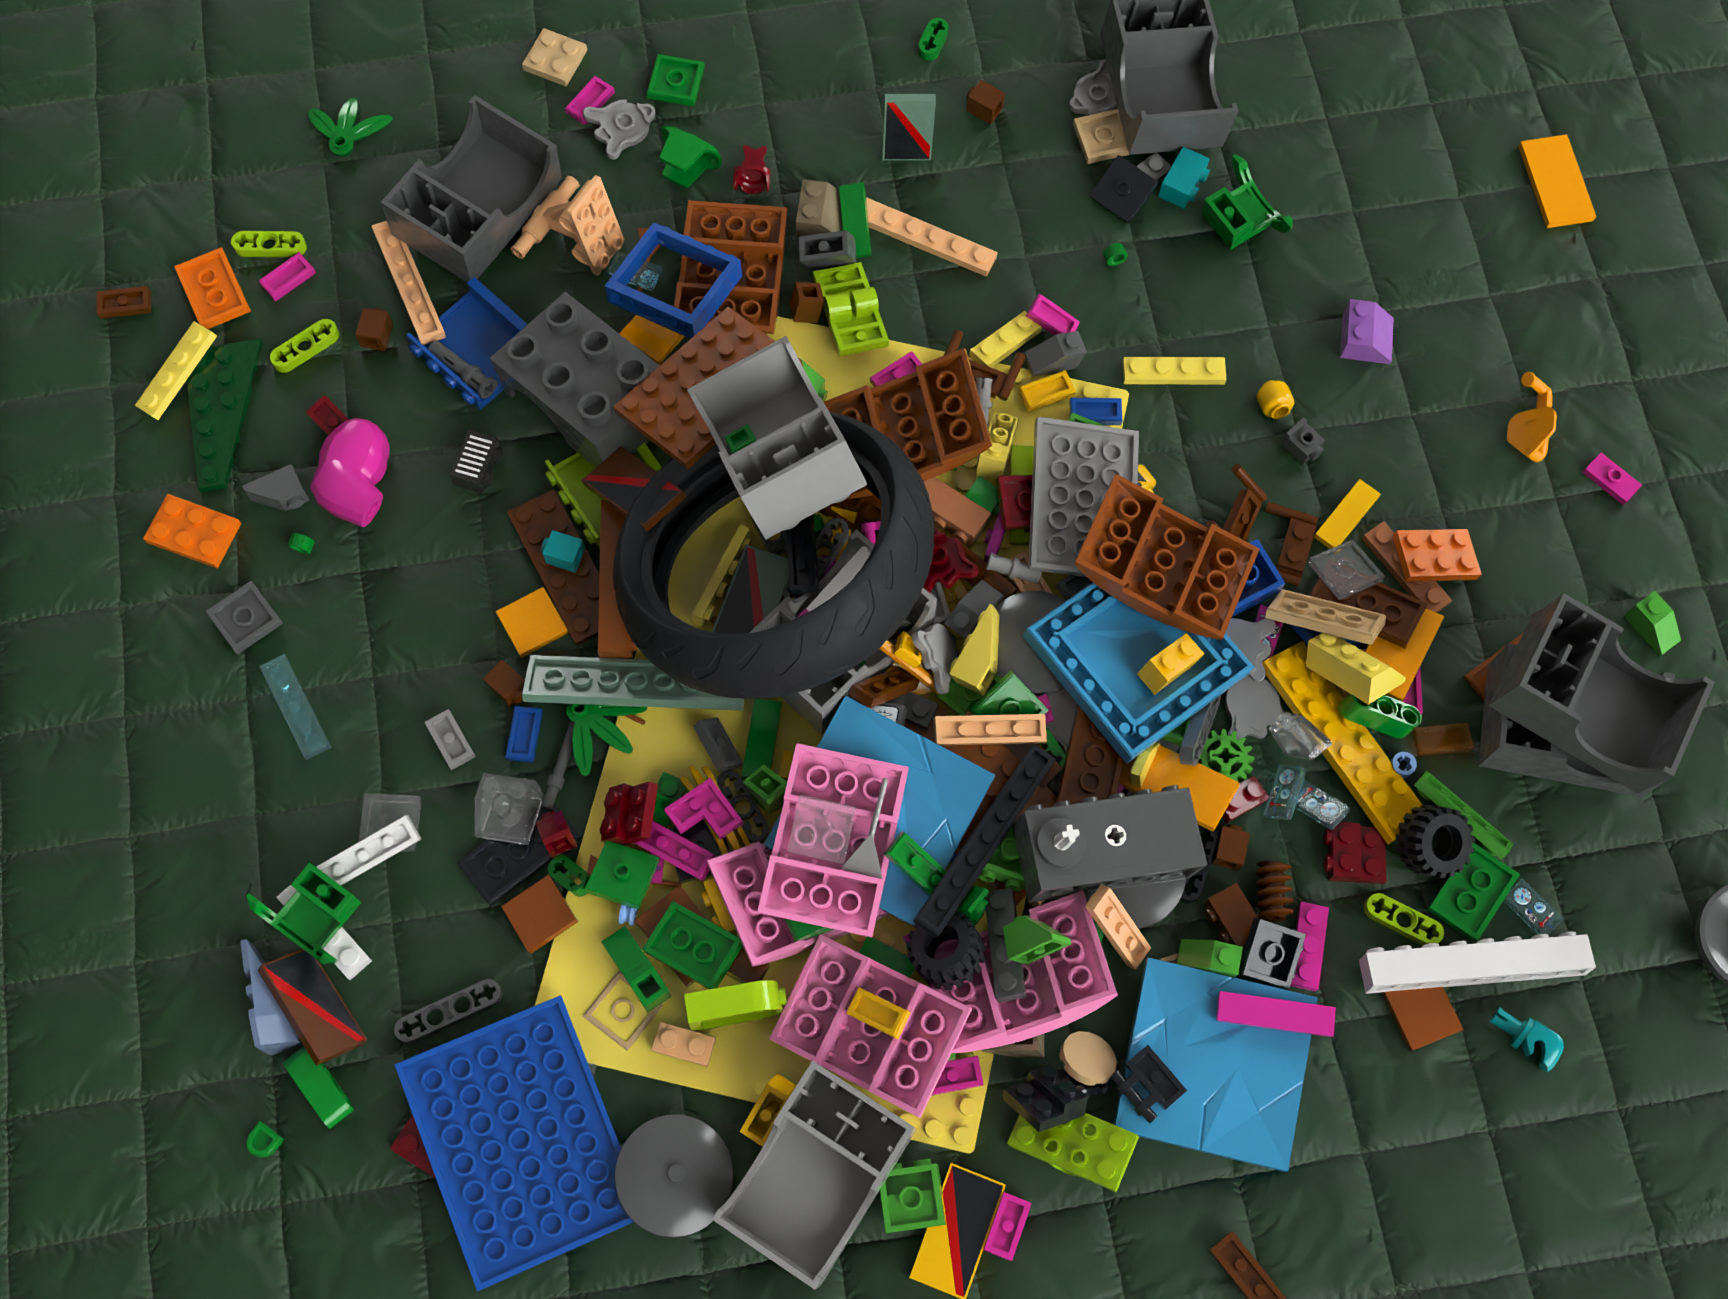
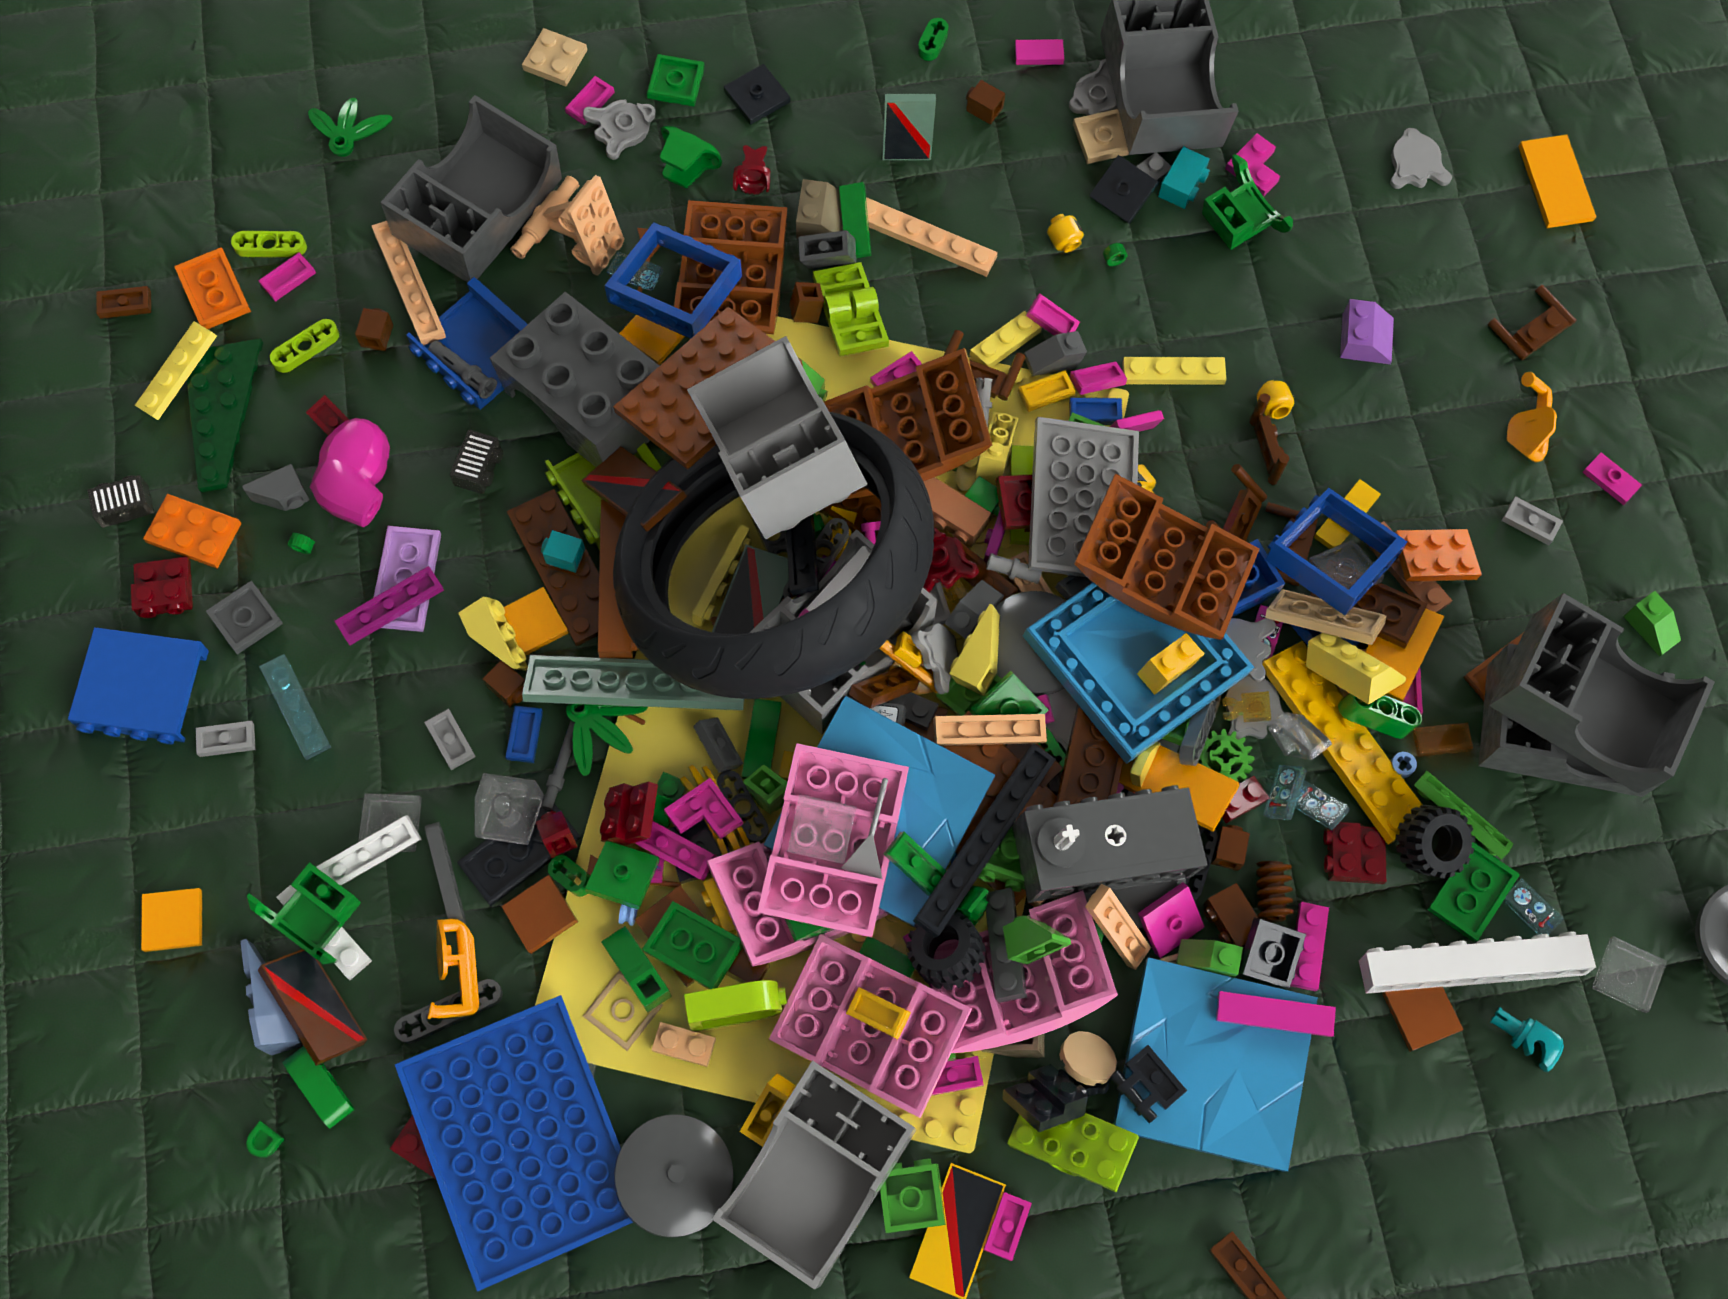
green tile [724,424,757,454] -> none
dark grey brick [1281,417,1325,464] -> none
lime beam [1363,893,1444,946] -> none
none -> blue panel [68,627,209,744]
none -> clear smoke brick [87,475,155,528]
none -> dark red plate [131,557,193,618]
none -> light orange tile [141,888,202,952]
none -> light grey plate [196,721,255,757]
none -> magenta plate [334,566,444,645]
none -> lavender tile [374,526,441,632]
none -> dark grey beam [425,822,466,924]
none -> light orange piece [427,919,479,1019]
none -> light yellow slope [458,596,528,671]
none -> black plate [724,64,791,125]
none -> dark pink tile [1015,39,1064,65]
none -> yellow head [1047,214,1084,253]
none -> dark pink tile [1069,362,1127,395]
none -> dark pink tile [1110,410,1164,432]
none -> dark pink plate [1138,882,1205,958]
none -> clear yellow plate [1222,691,1271,722]
none -> dark pink plate [1225,133,1280,197]
none -> reddish brown plate [1249,393,1290,485]
none -> blue window [1265,488,1407,615]
none -> light grey tile [1390,128,1452,189]
none -> reddish brown plate [1487,284,1577,361]
none -> light grey plate [1502,496,1563,545]
none -> clear tile [1592,936,1667,1013]

